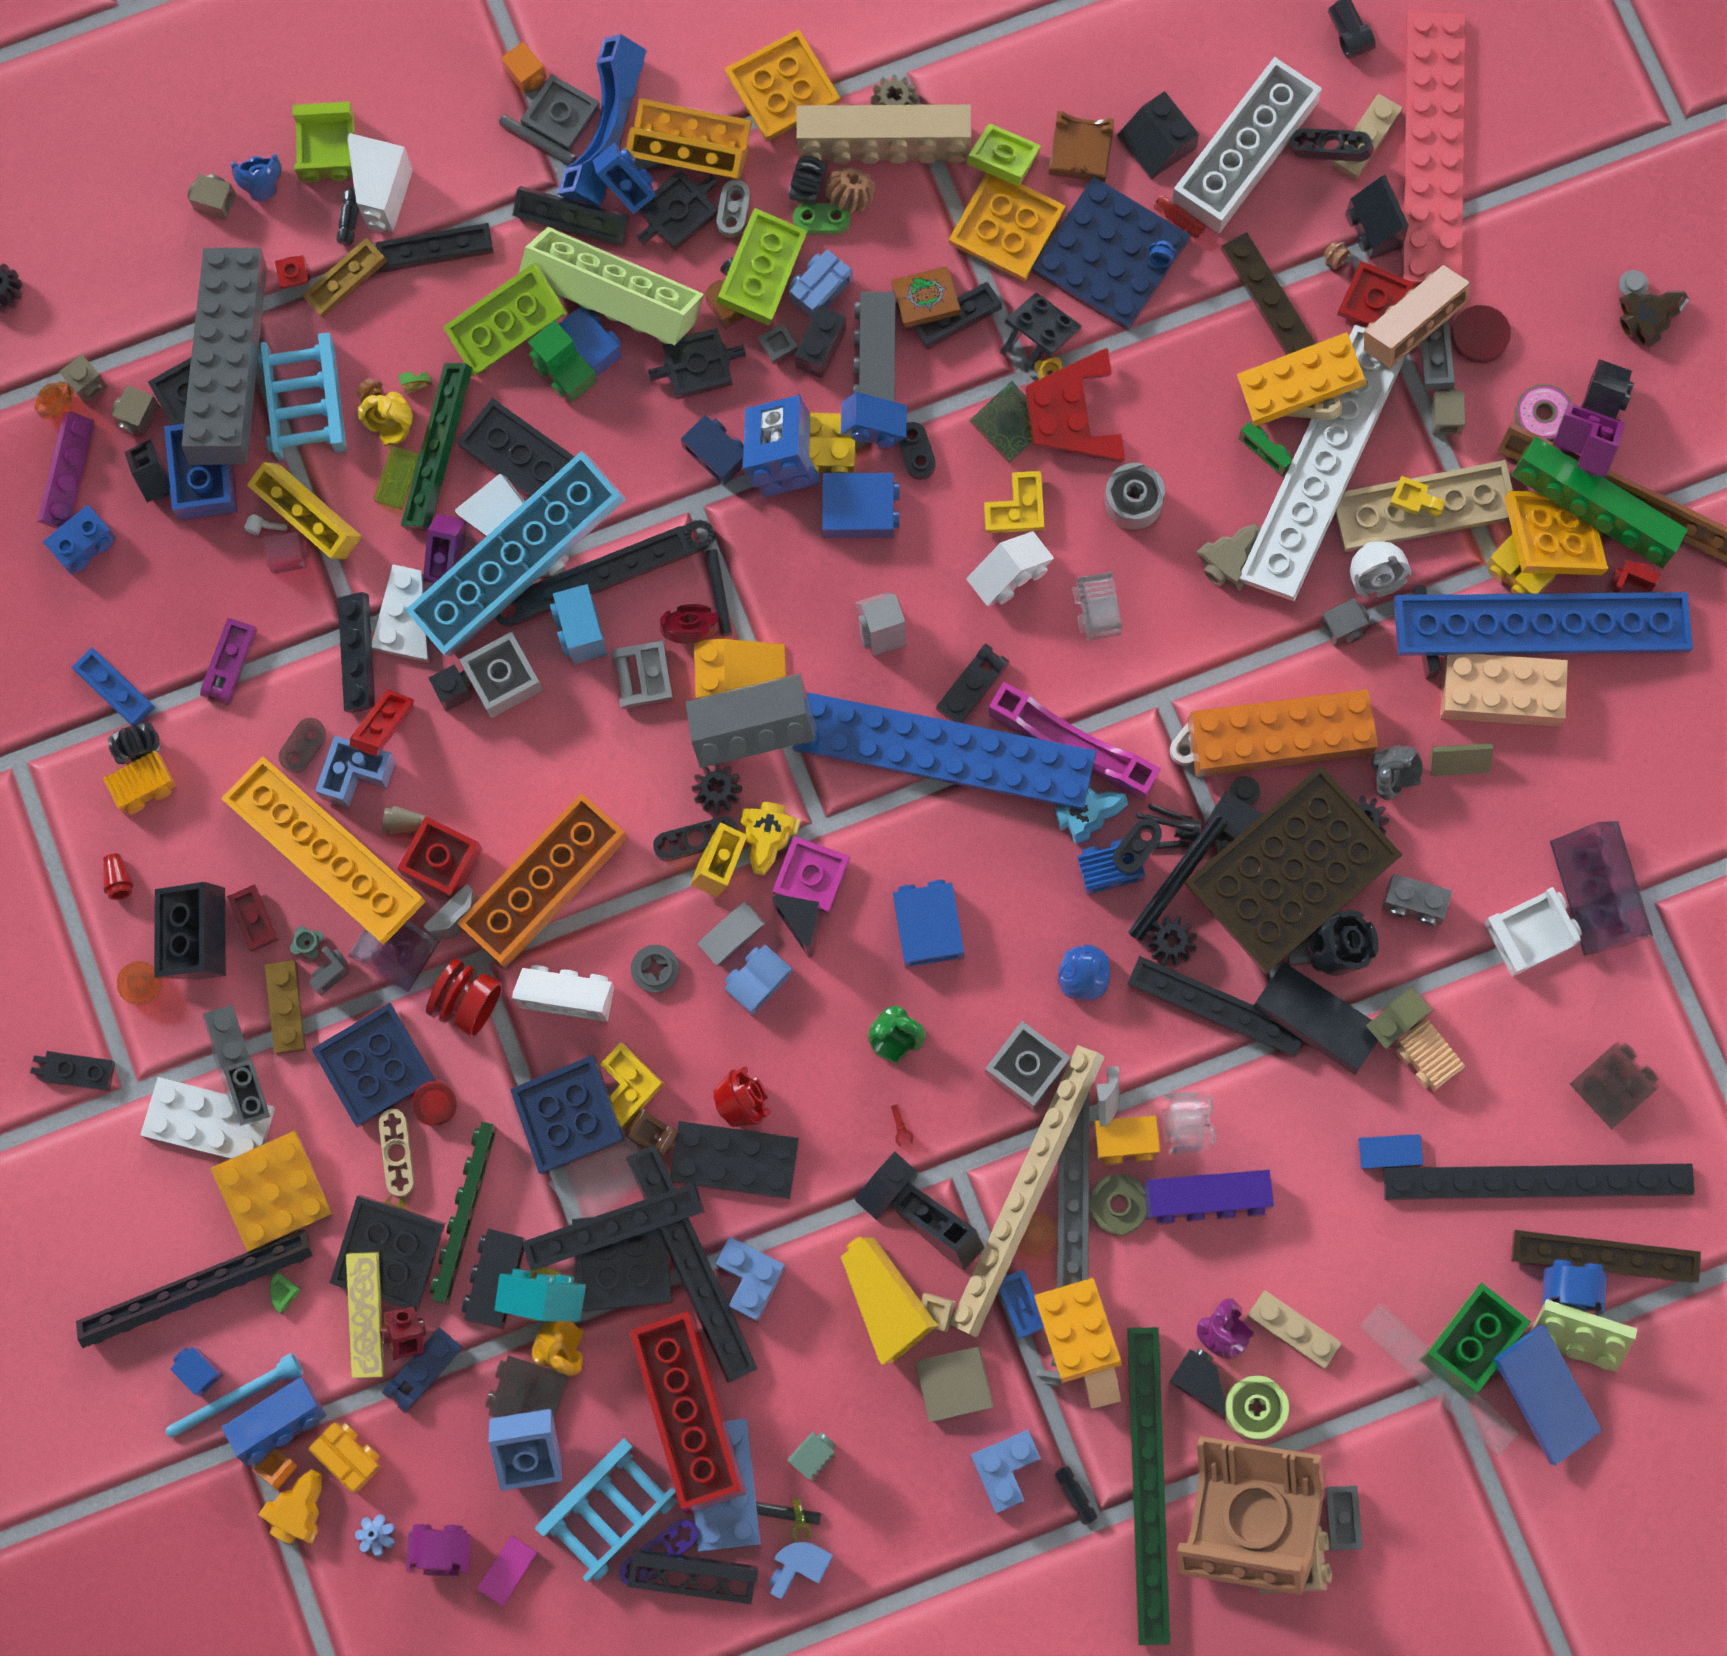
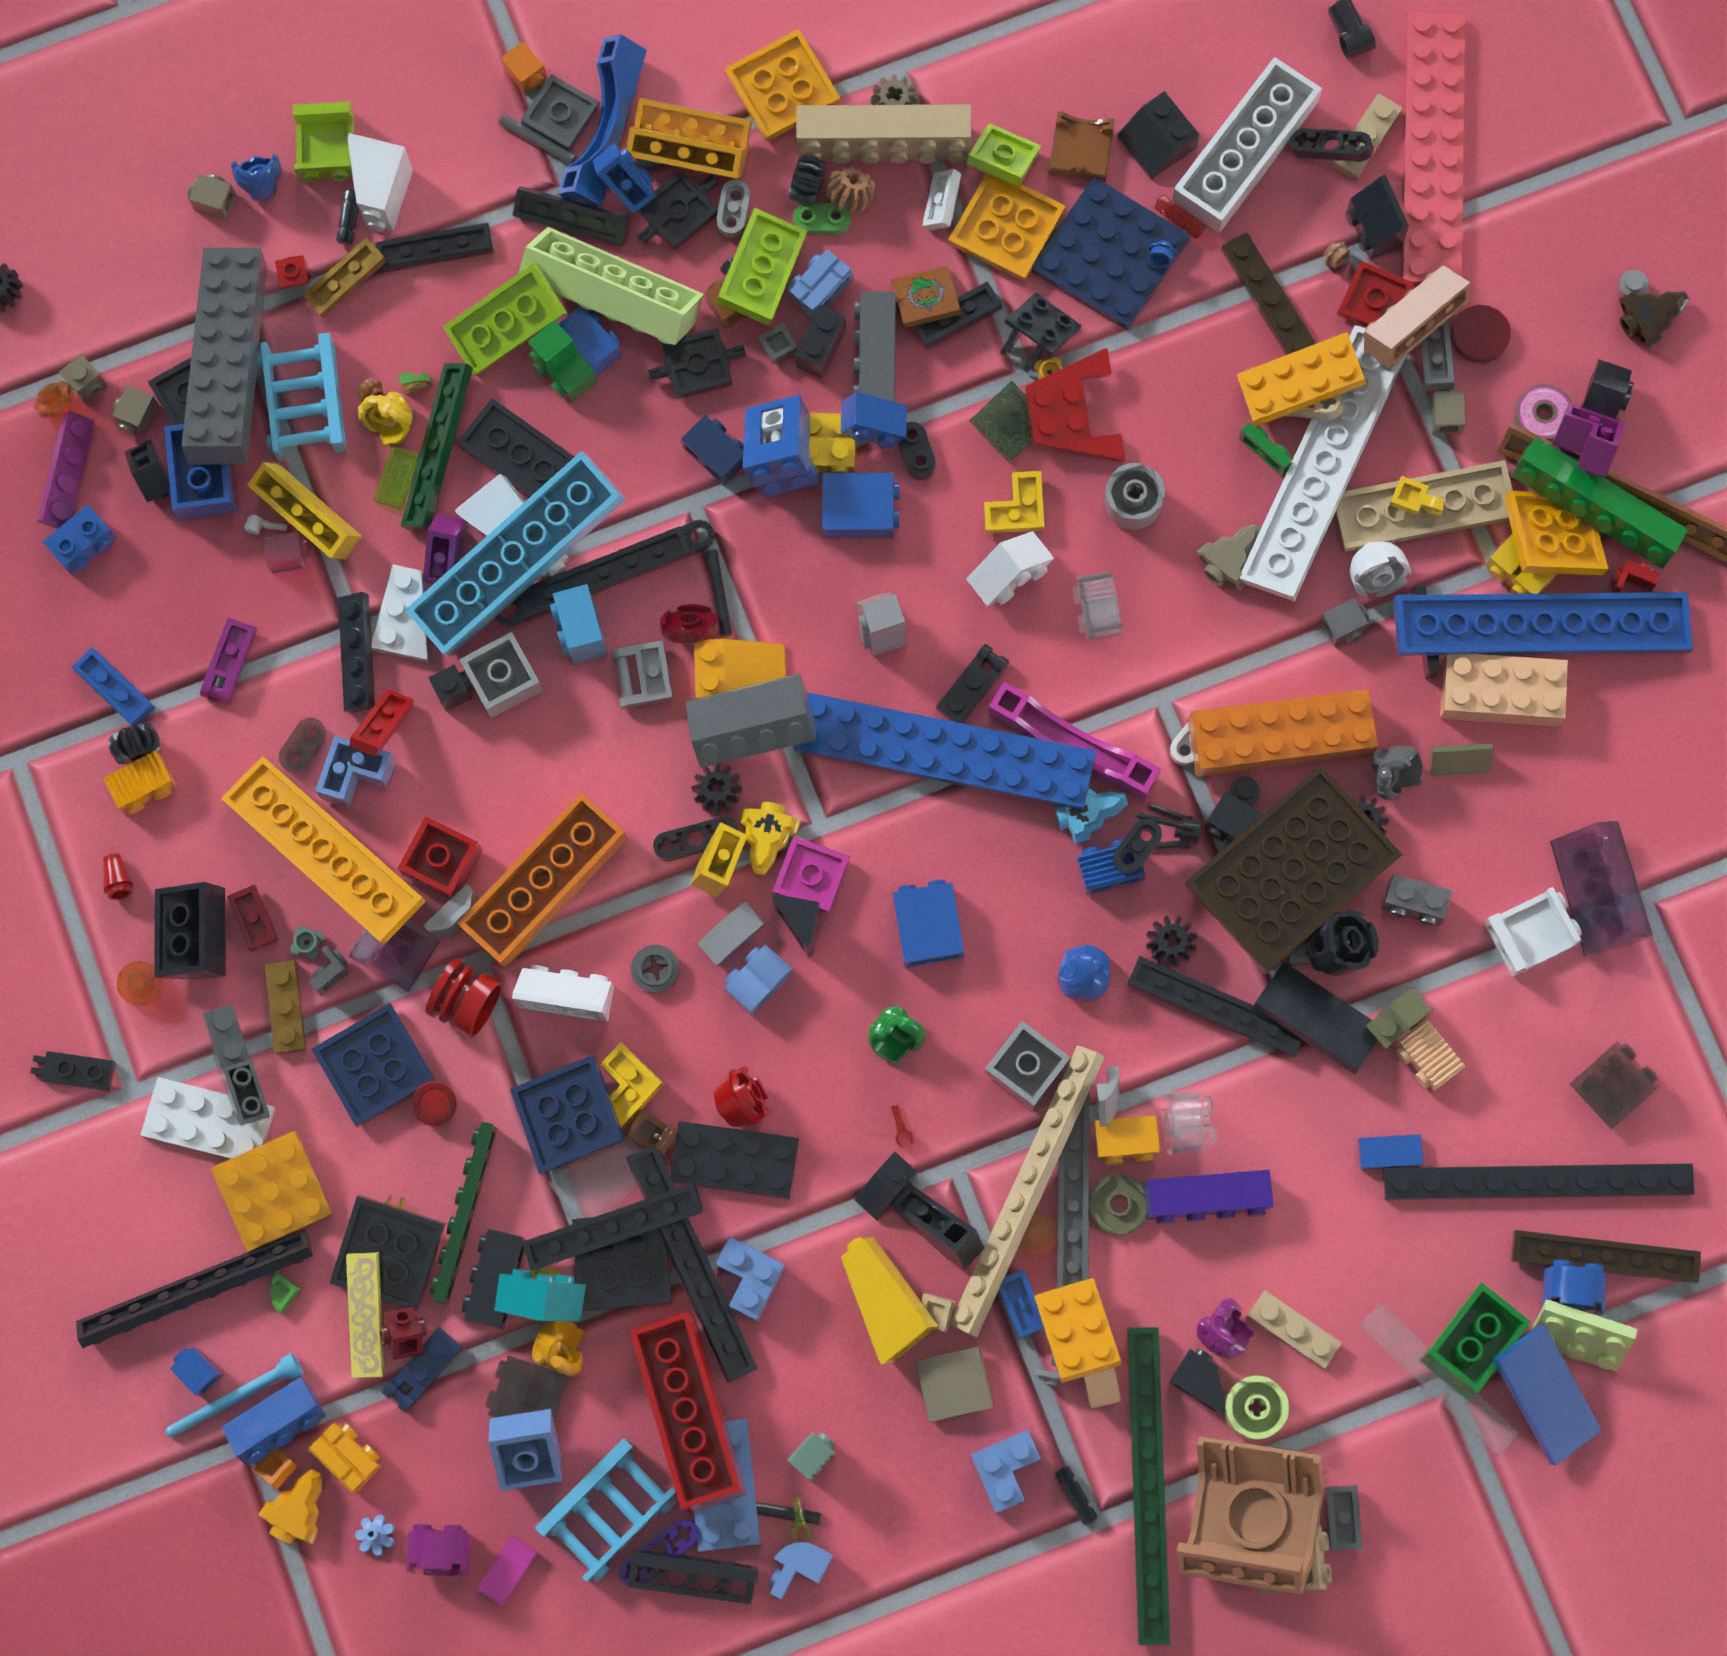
tan beam [379,1109,415,1198] -> none
dark tan cone [382,806,426,835] -> none
black axle [1128,814,1228,941] -> none
none -> white plate [922,169,962,231]

